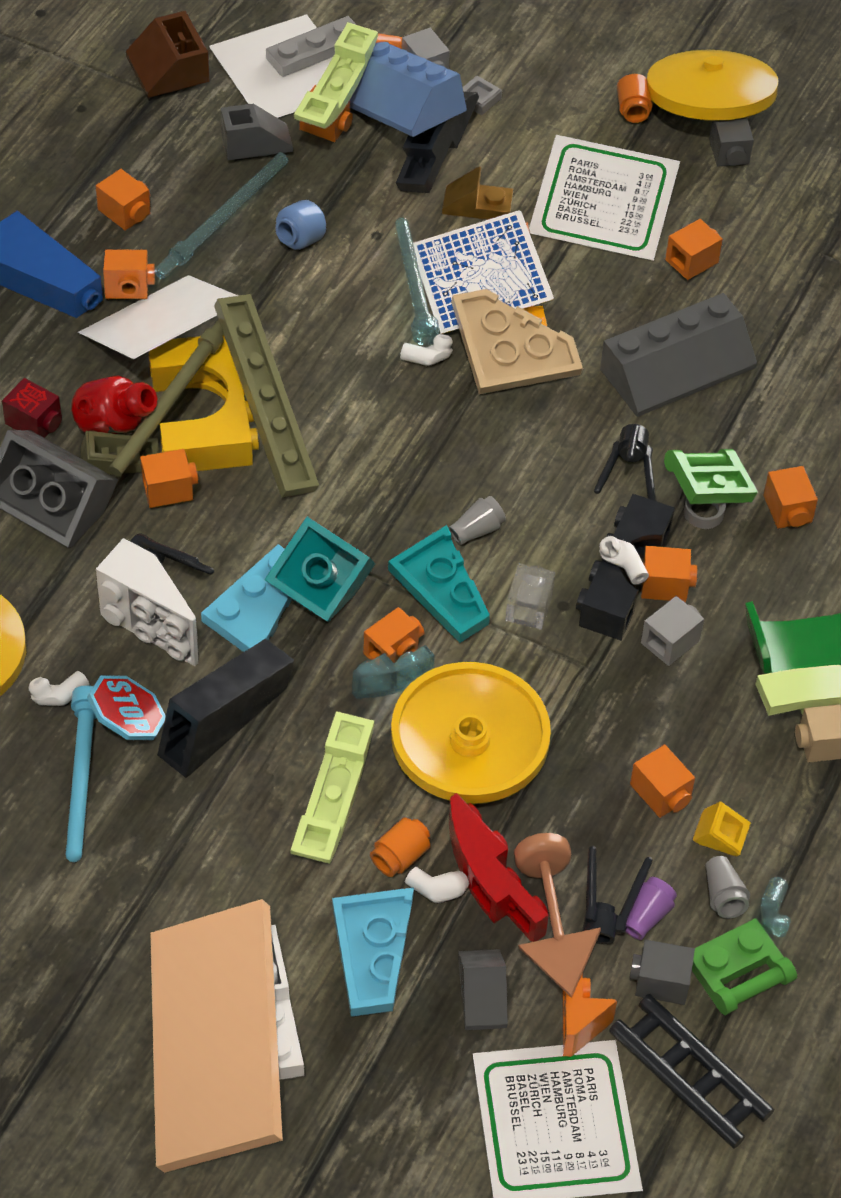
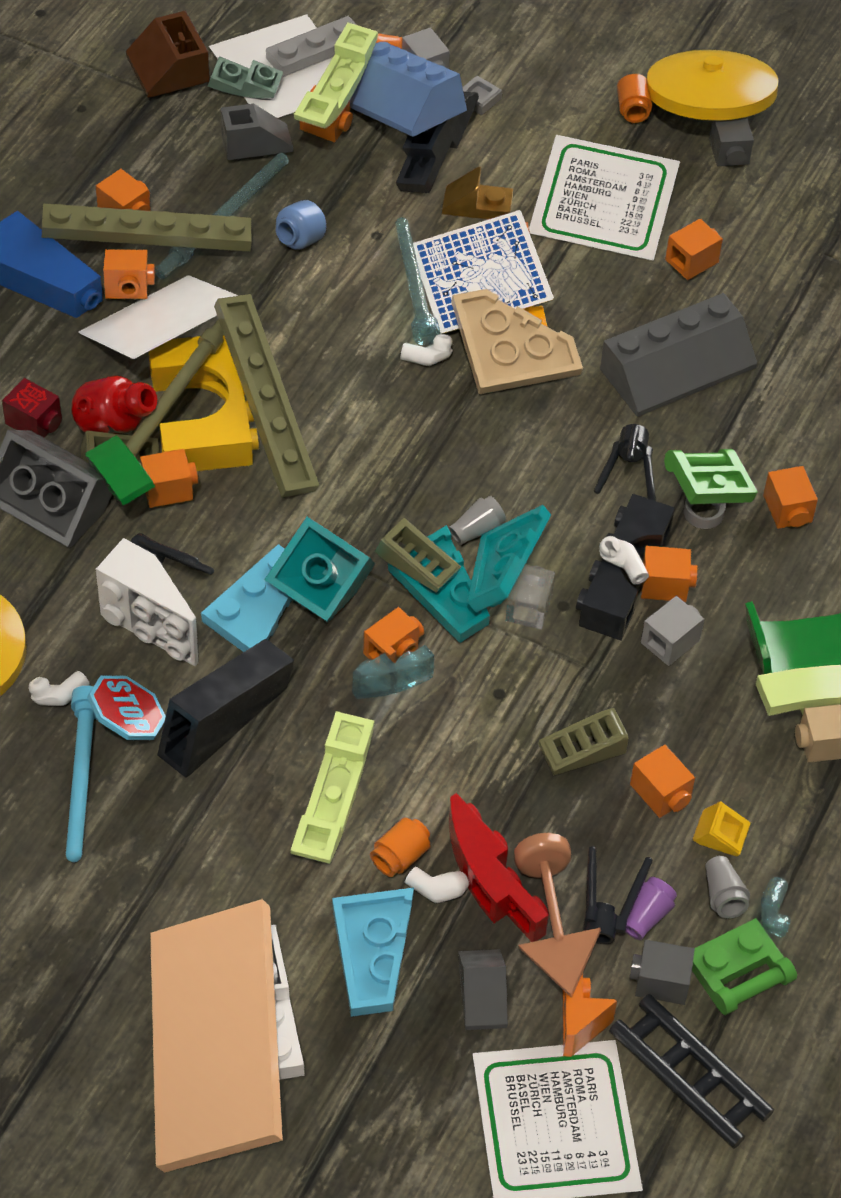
yellow dish [391,662,551,804] -> none
none -> olive plate [41,204,252,252]
none -> green slope [85,435,155,506]
none -> sand green slope [208,56,283,98]
none -> olive slope [375,518,461,592]
none -> teal wing [467,505,551,612]
none -> olive slope [538,708,629,776]

